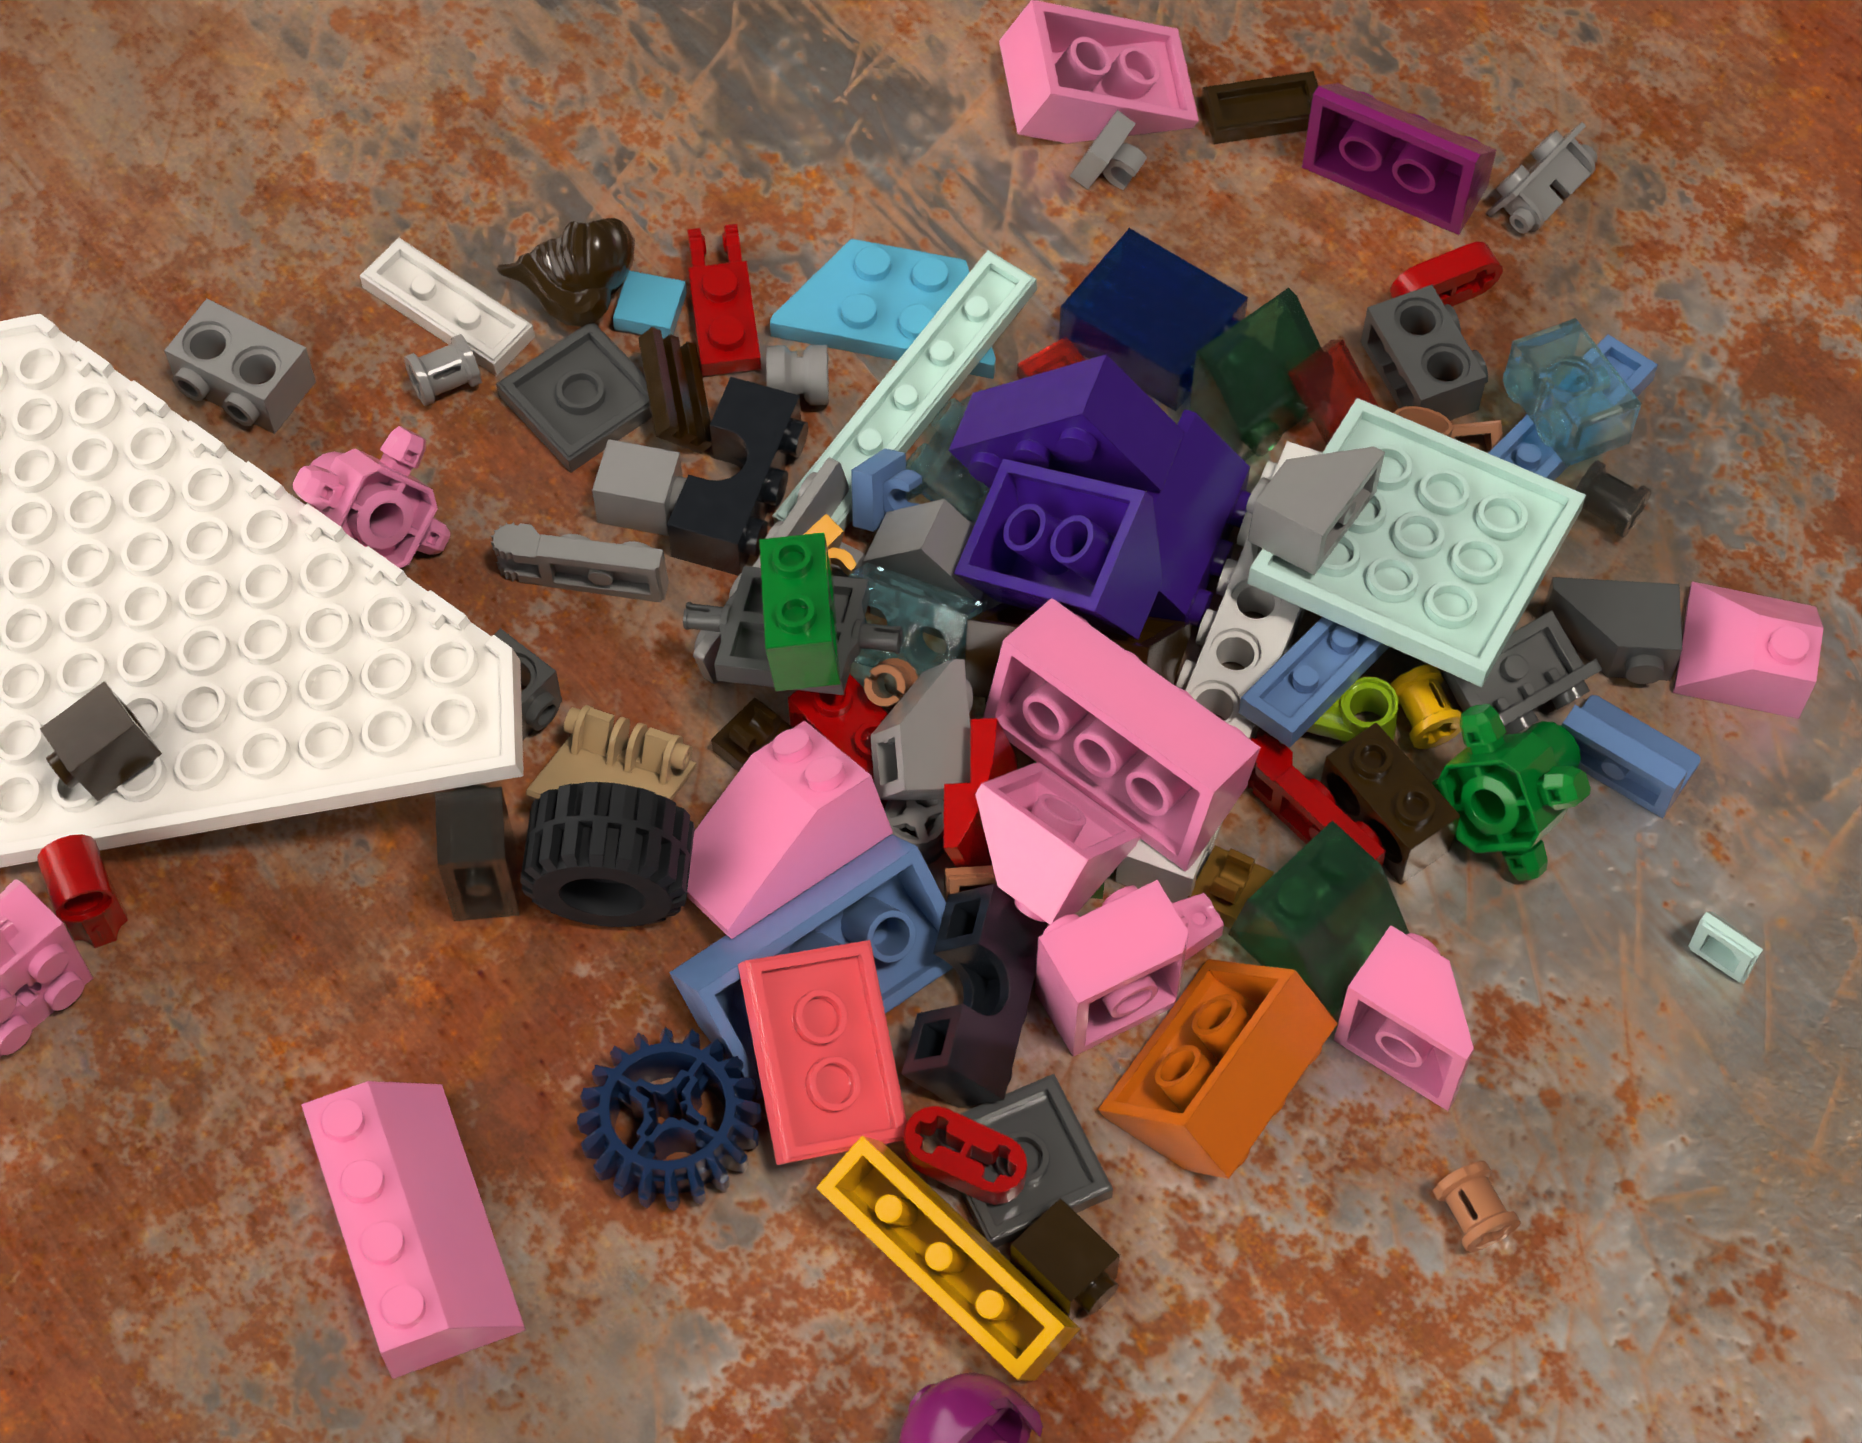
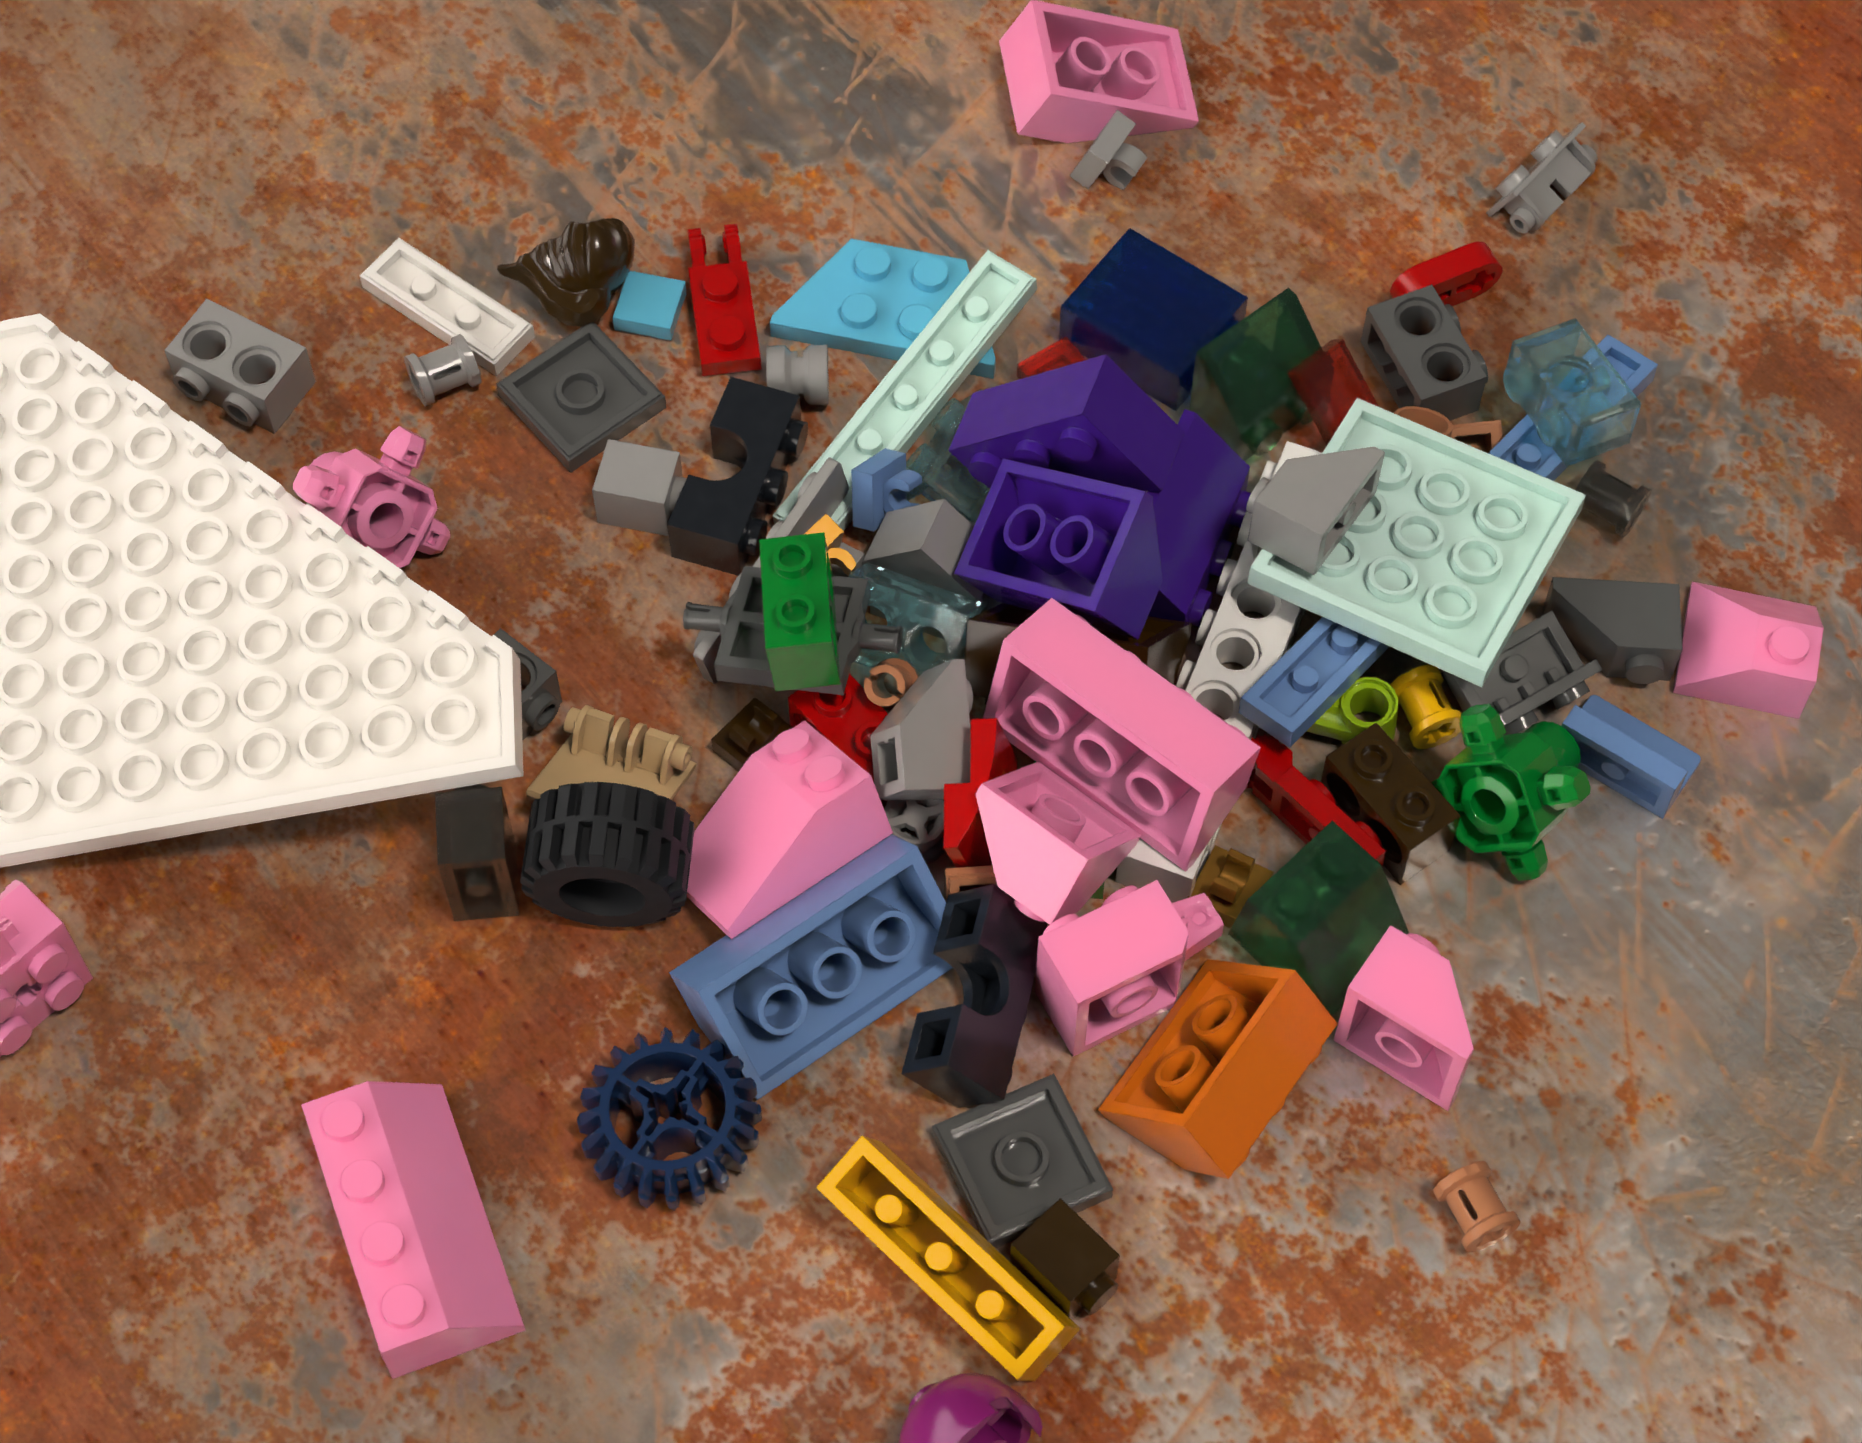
red piece [37,834,128,948] -> none
dark brown brick [40,681,162,801] -> none
light grey hinge [491,522,669,602] -> none
dark brown tile [638,327,712,454] -> none
coral tile [738,940,907,1165] -> none
red beam [904,1106,1027,1205] -> none
dark brown tile [1201,71,1318,144] -> none
magenta slope [1302,83,1497,235] -> none
light aqua slope [1688,912,1763,984] -> none

